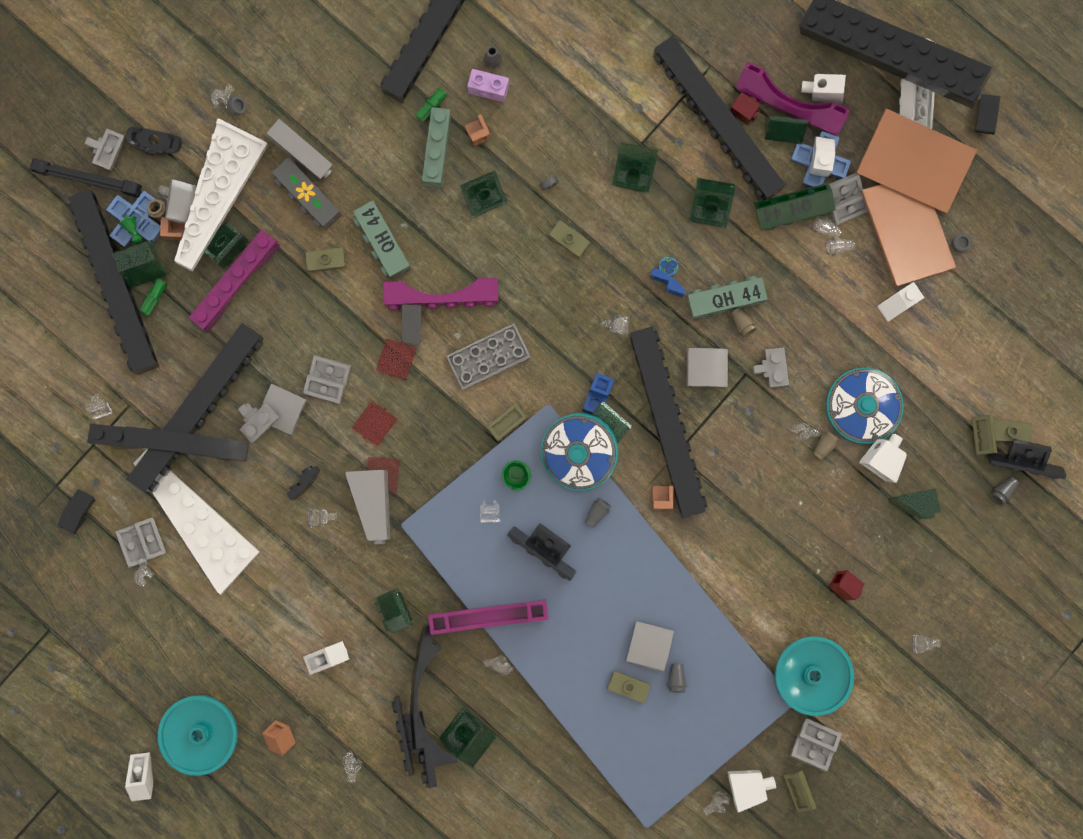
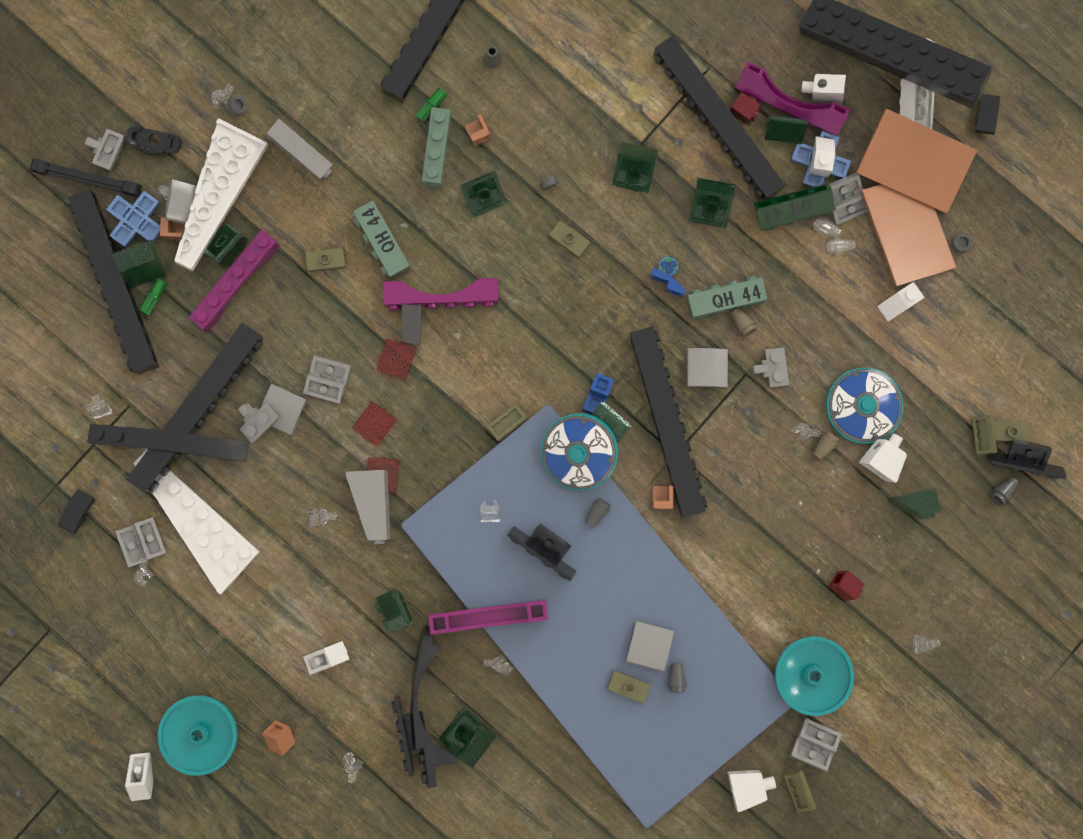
green piece [119,215,142,244] -> none
dark tan cone [147,199,166,221] -> none
dark grey brick [272,157,342,231] -> none
black slope [286,466,320,501] -> none
light grey tile [446,323,531,391] -> none
lavender brick [467,69,509,103] -> none
green hair [502,460,531,491] -> none
clear piece [601,315,629,334] -> none
clear piece [702,791,729,816] -> none

